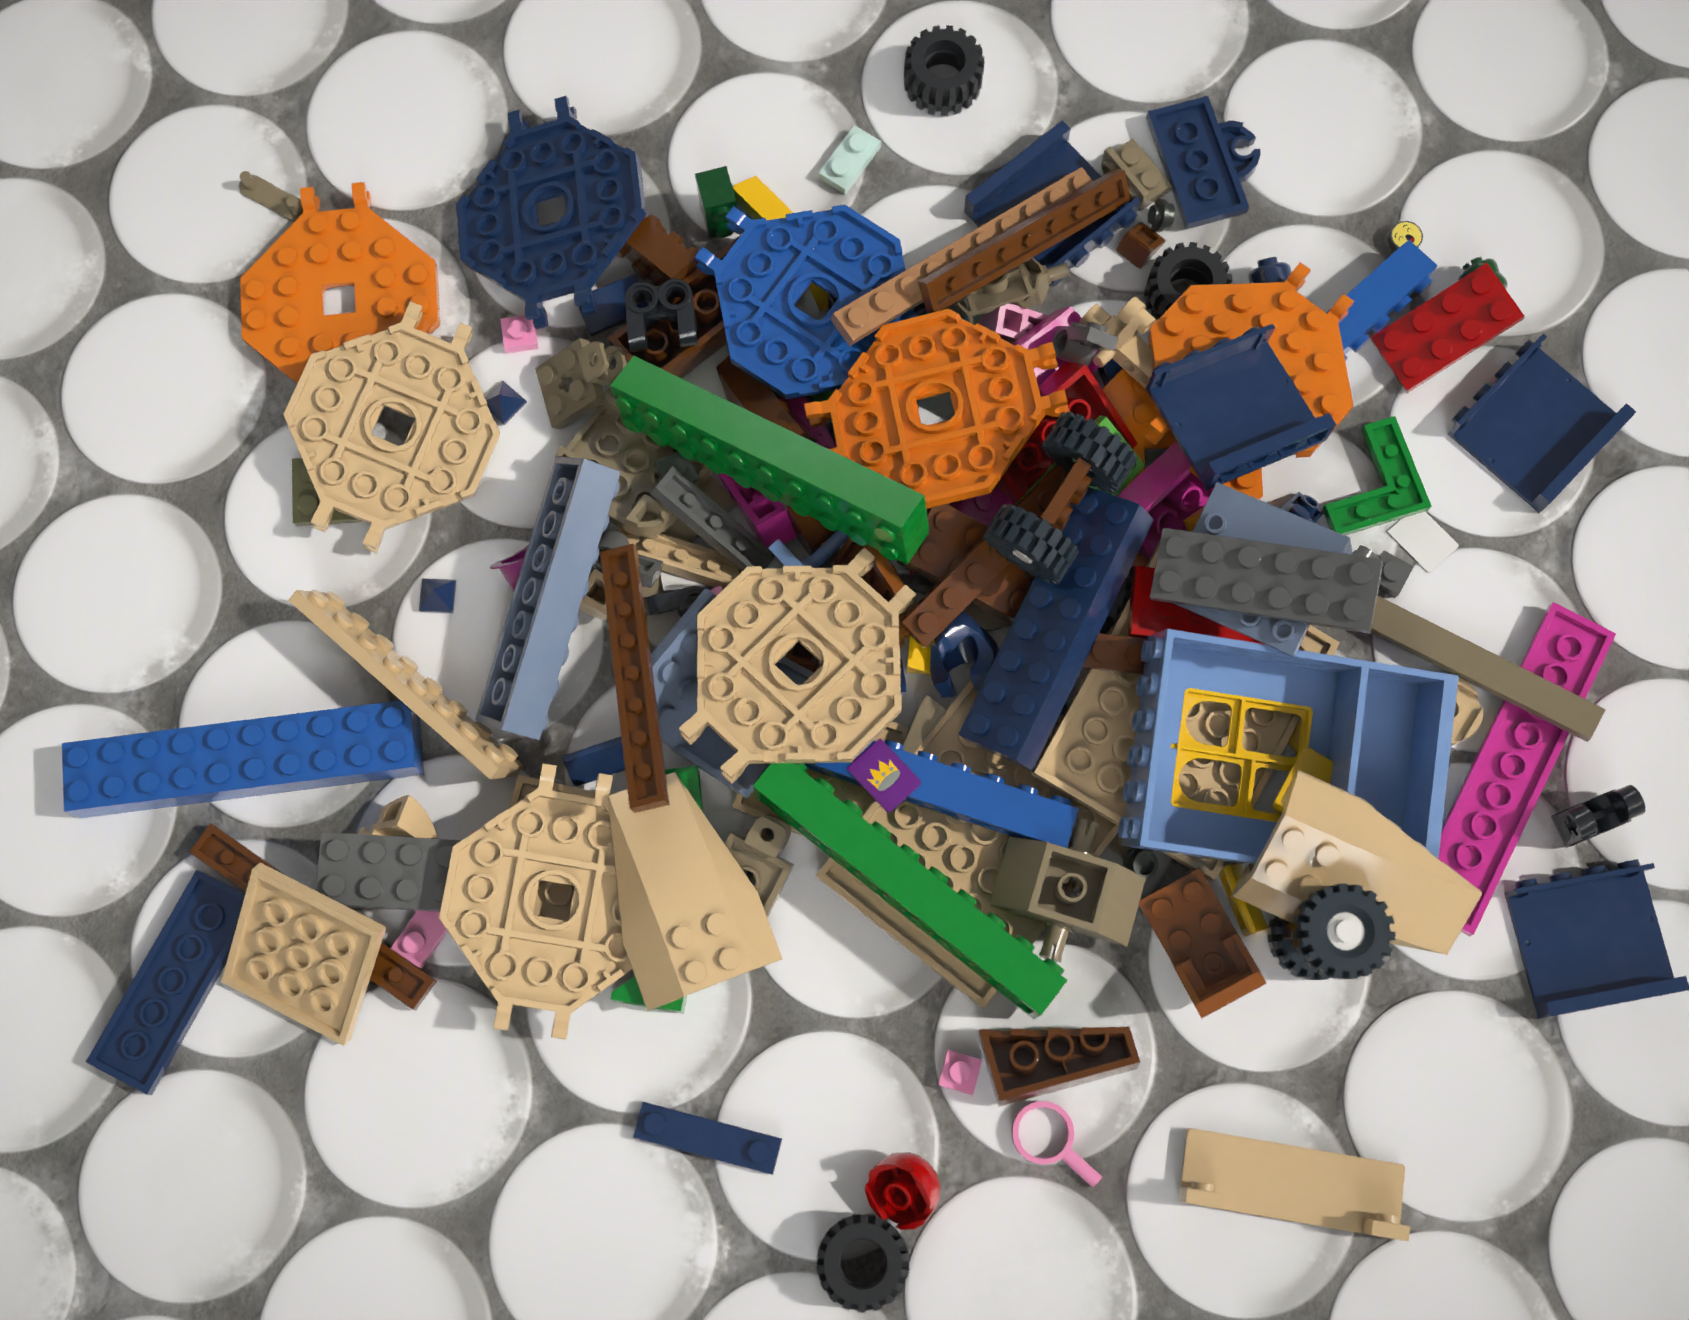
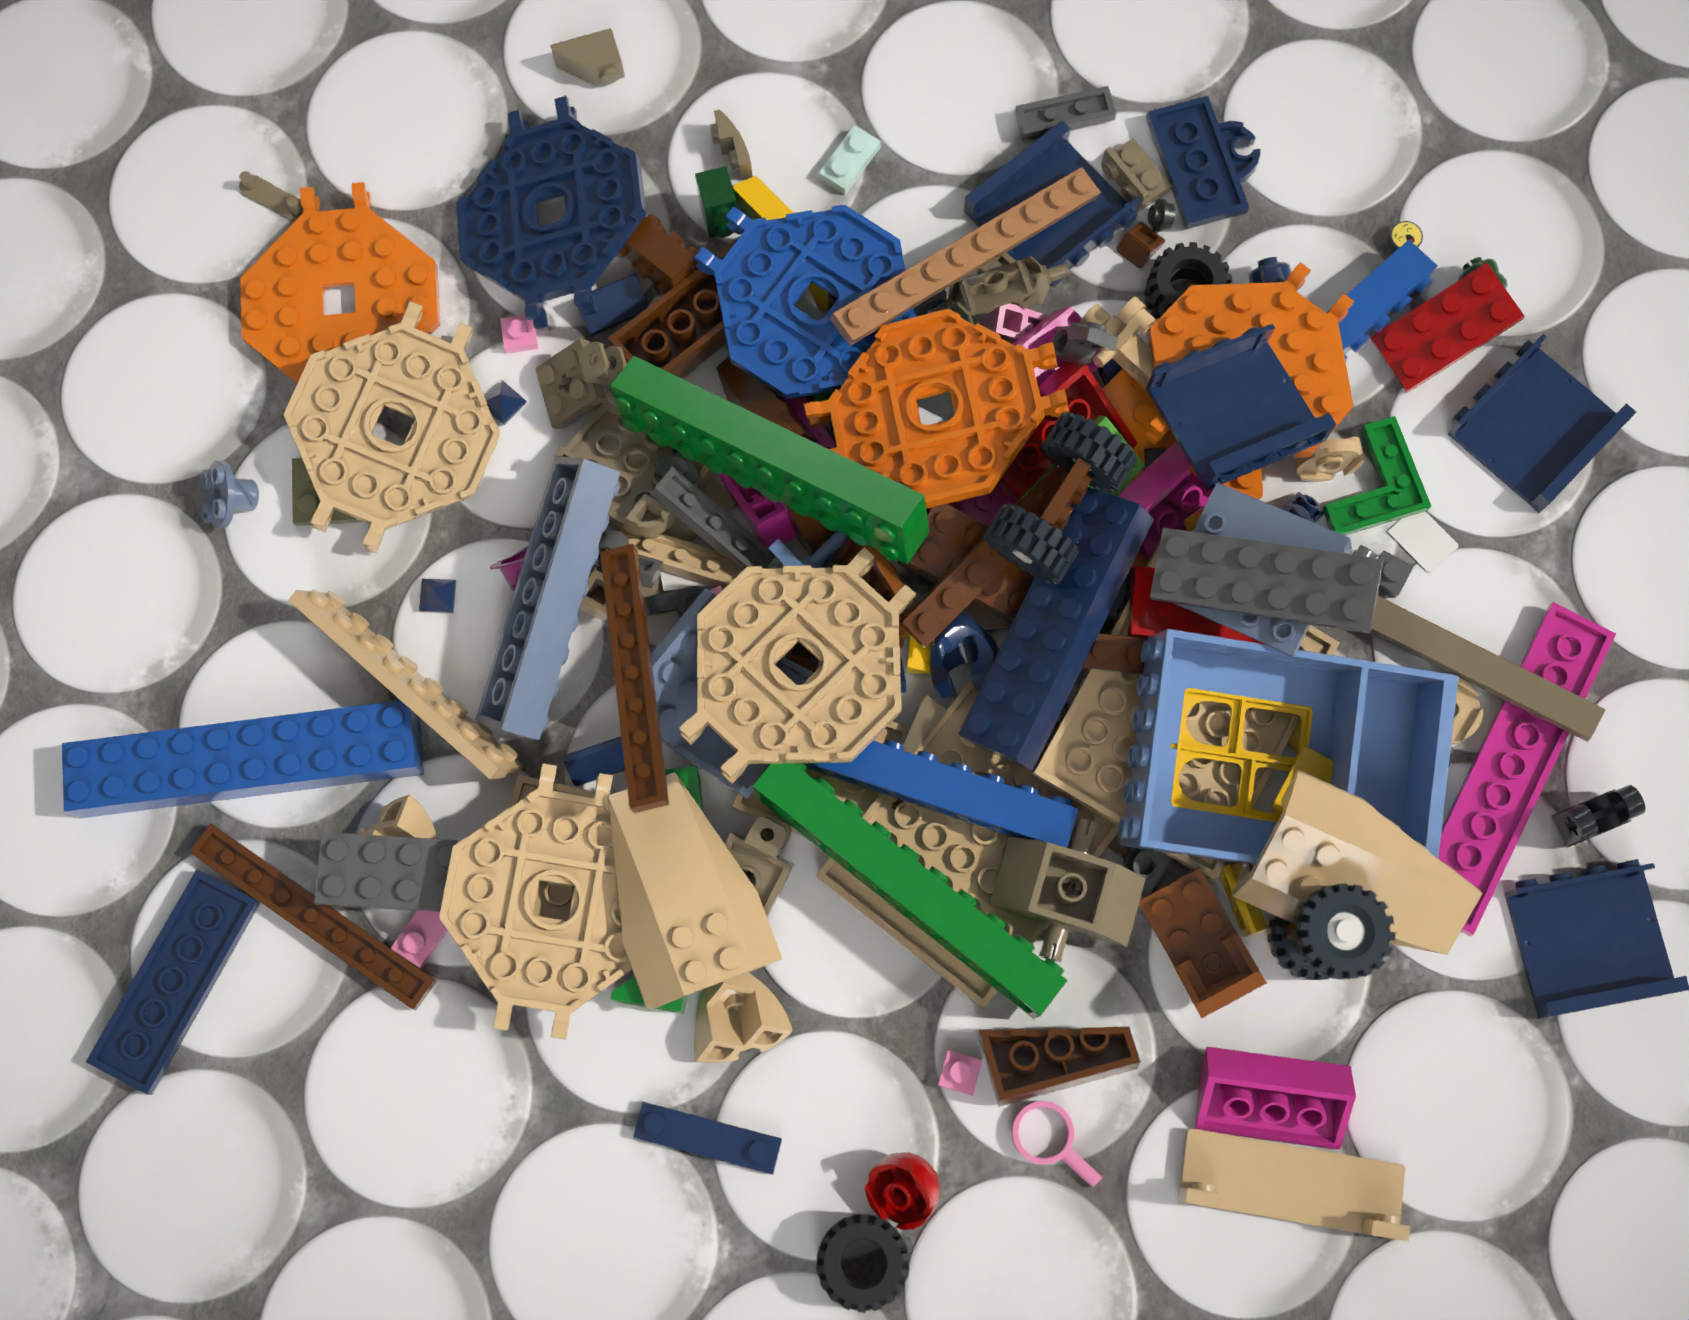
tan plate [221,862,386,1046] -> none
black piece [625,279,698,352] -> none
dark purple sticker [846,738,921,813] -> none
black tyre [904,25,985,116] -> none
reddish brown plate [918,169,1131,313] -> none
none -> sand blue plate [200,460,259,528]
none -> dark tan slope [550,28,625,86]
none -> tan brick [694,972,793,1063]
none -> dark tan slope [710,110,753,181]
none -> dark grey plate [1015,86,1117,140]
none -> dark pink slope [1195,1046,1356,1150]
none -> tan plate [1294,436,1364,482]

